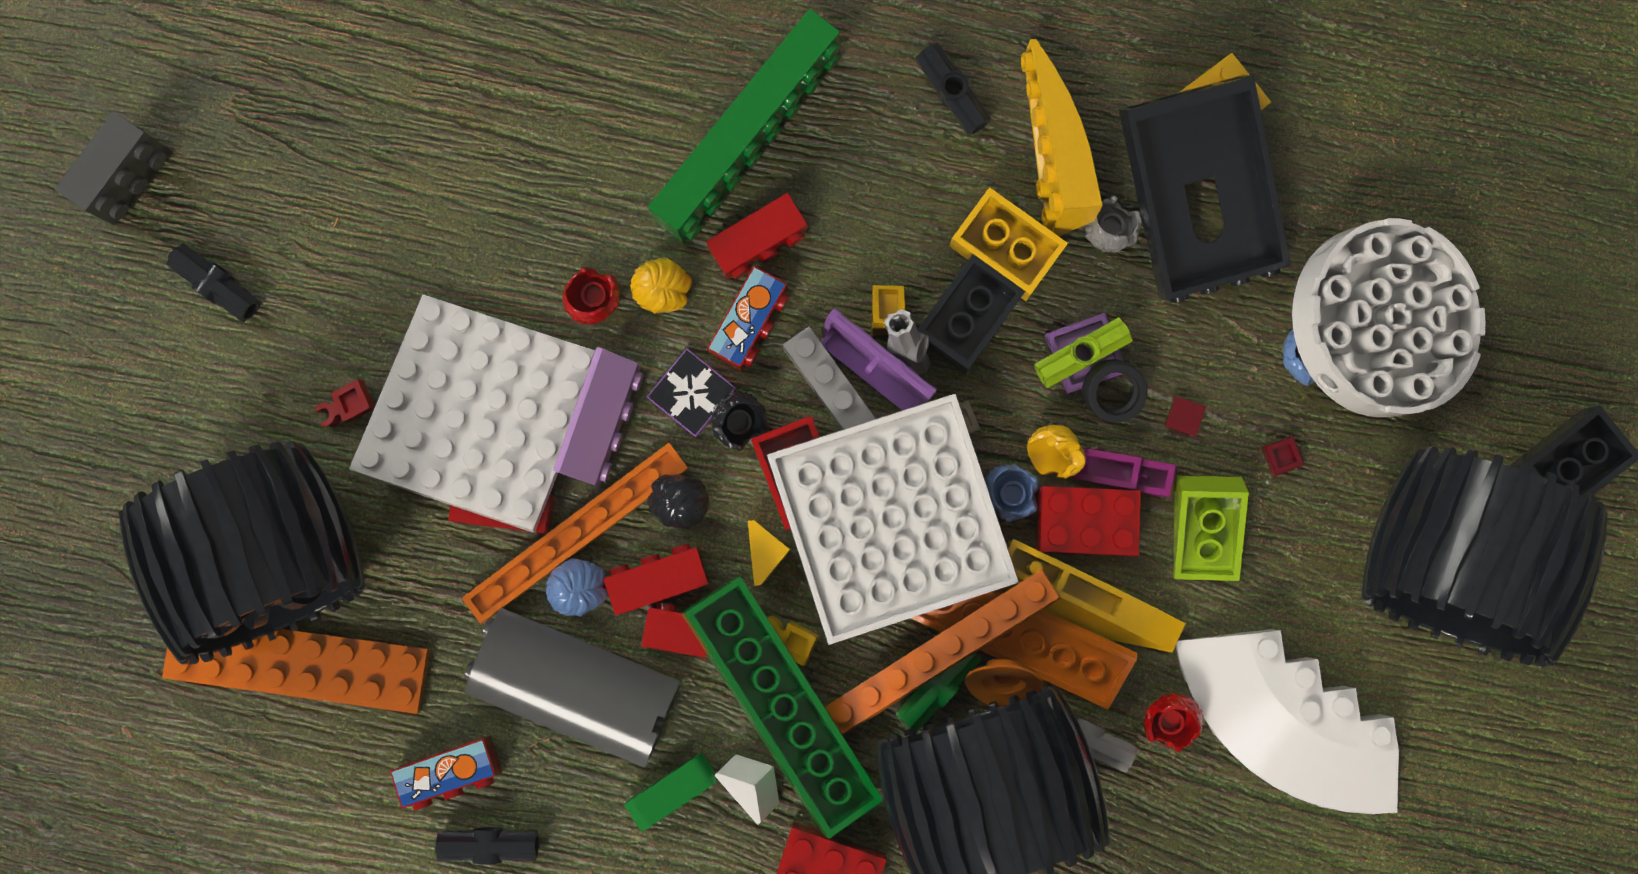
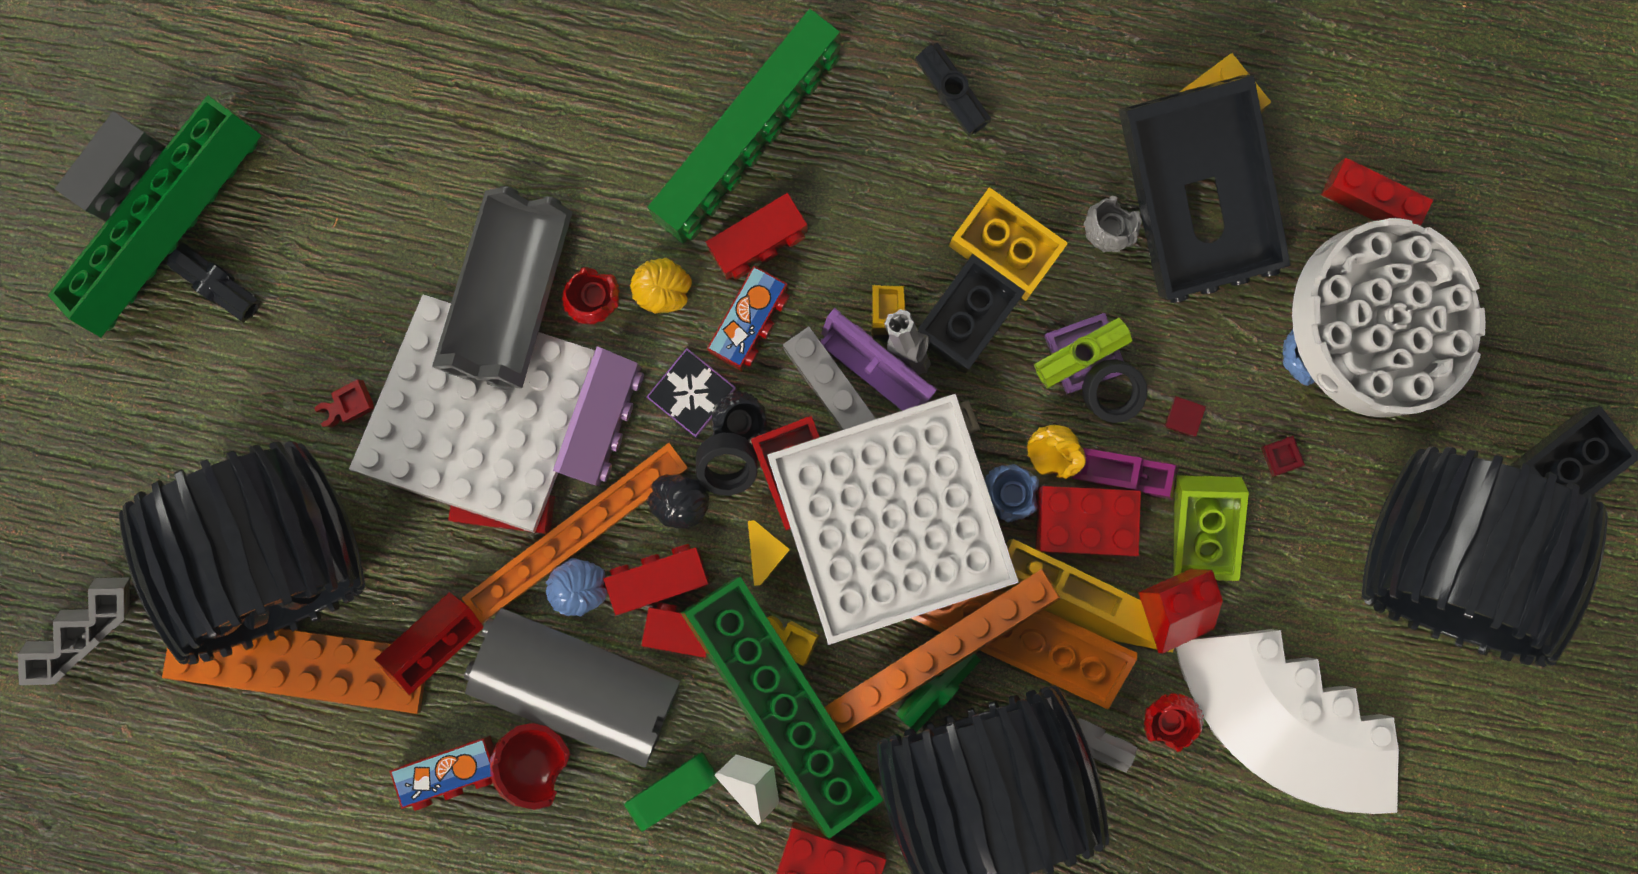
black piece [435,827,539,865] -> none
orange hat [965,659,1043,707] -> none
yellow wedge [1021,39,1103,237] -> none
none -> light grey brick [18,578,130,685]
none -> green brick [48,95,262,338]
none -> red brick [374,592,484,696]
none -> dark grey cylinder [432,186,573,388]
none -> red cylinder [490,723,570,810]
none -> black tyre [696,433,758,496]
none -> red slope [1138,569,1223,654]
none -> red brick [1321,158,1433,226]

